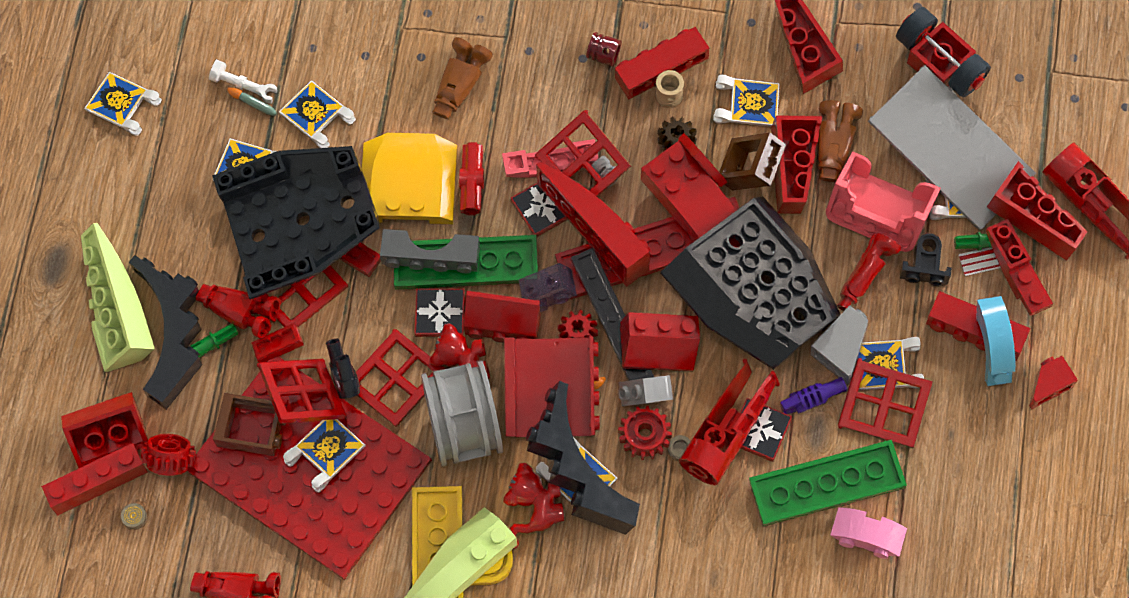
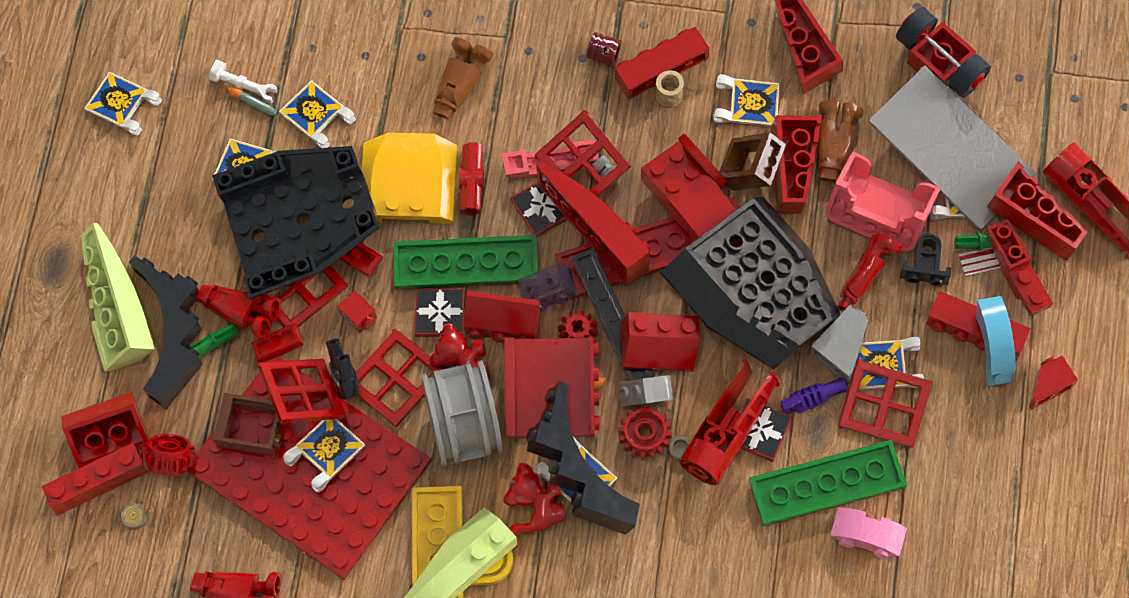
dark grey arch [380,229,480,274] -> none
dark brown gear [657,116,697,152] -> none
none -> red brick [338,290,377,333]

